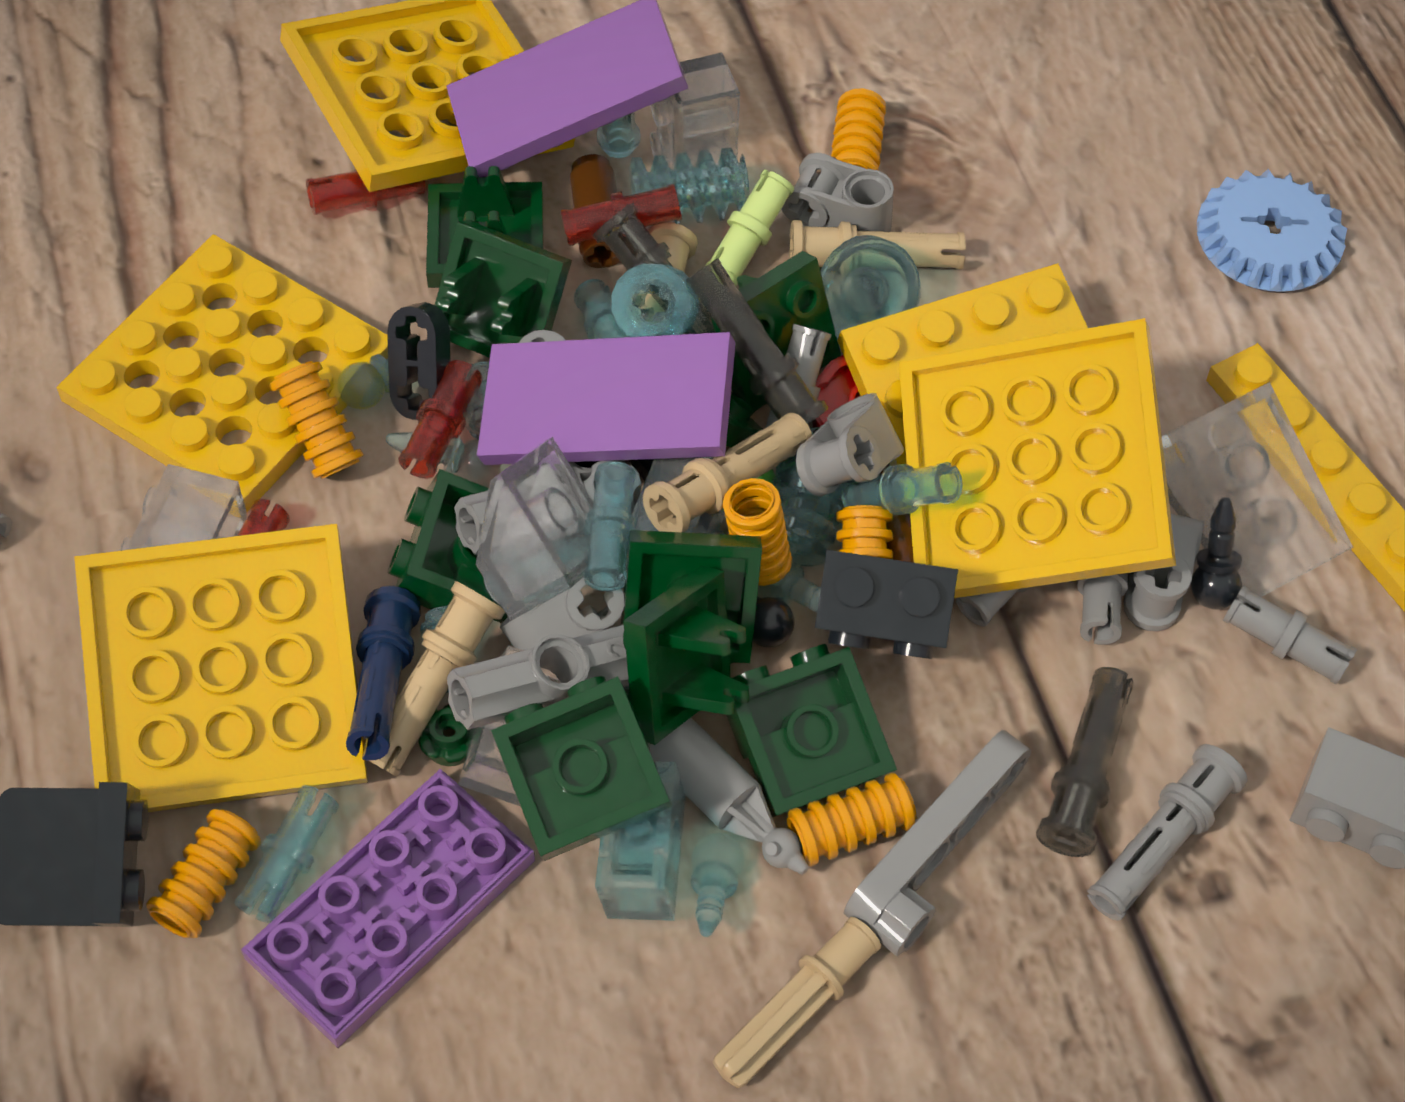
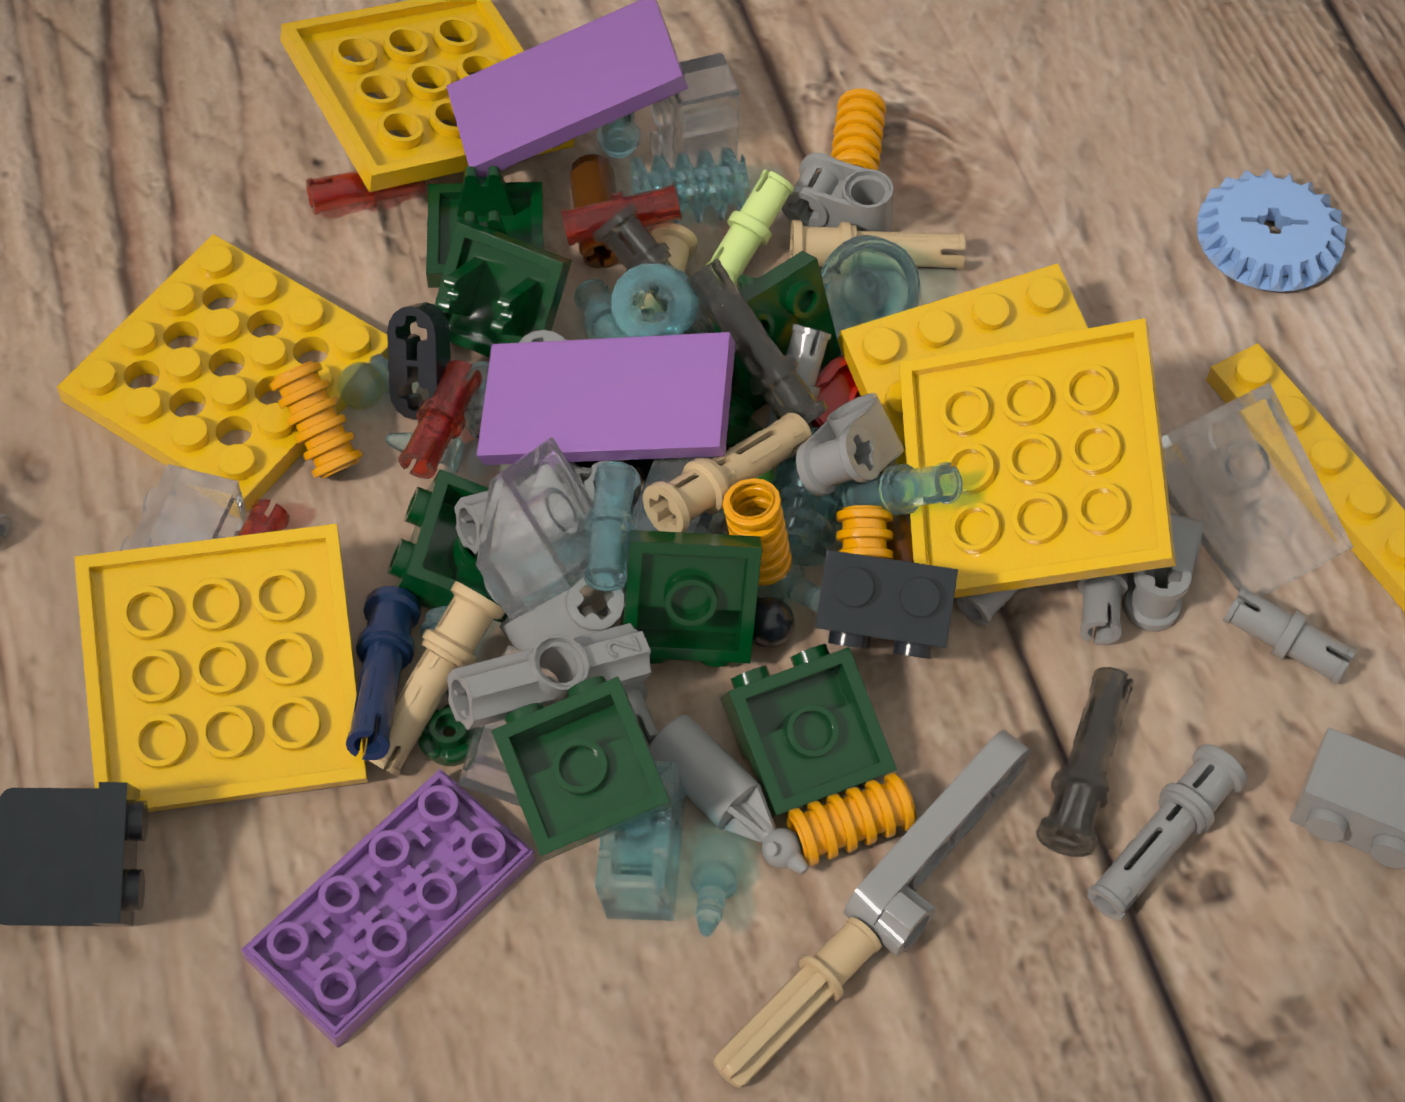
light orange piece [146,809,261,938] -> none
clear light blue pin [234,785,339,923] -> none
dark green plate [623,565,750,745] -> none
black bar [1191,497,1242,610] -> none

